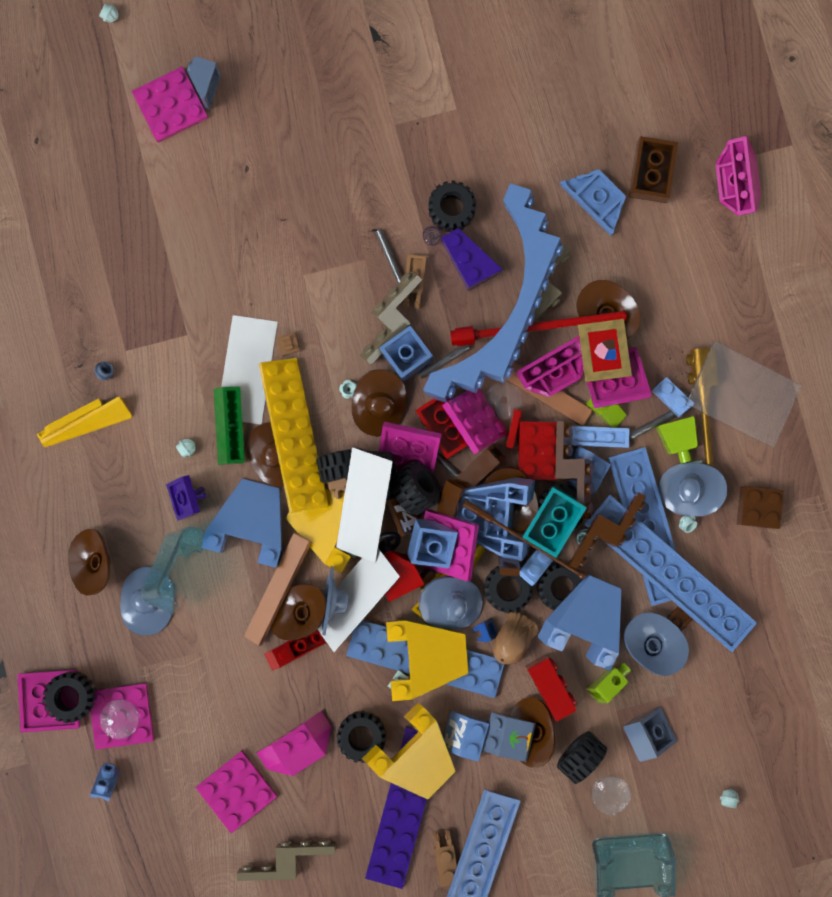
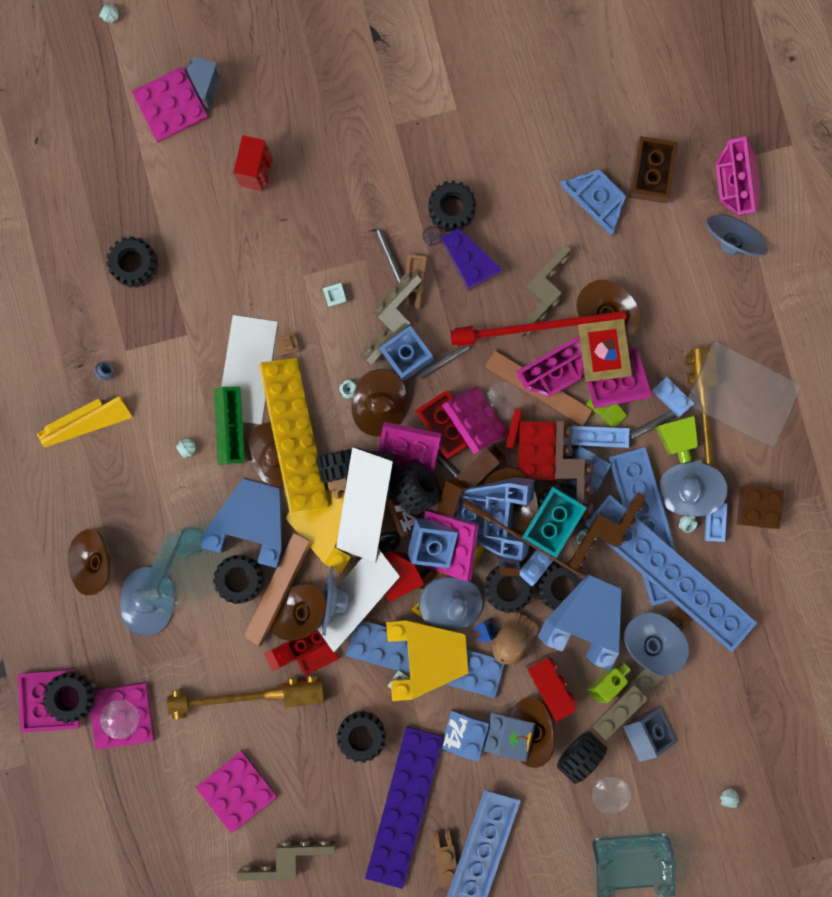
medium blue hips [90,763,120,801] -> none
dark purple tile [166,475,206,521] -> none
dark pink wedge [256,710,332,776] -> none
yellow wedge [362,703,456,799] -> none
medium blue arch [423,183,563,403] -> none
none -> black tyre [106,236,158,288]
none -> pearl gold bar [167,675,325,719]
none -> black tyre [213,555,264,604]
none -> red brick [233,135,273,191]
none -> red tile [296,643,339,676]
none -> light aqua plate [323,283,347,307]
none -> dark tan bracket [591,668,665,740]
none -> light blue plate [704,503,727,542]
none -> sand blue hat [705,215,768,257]

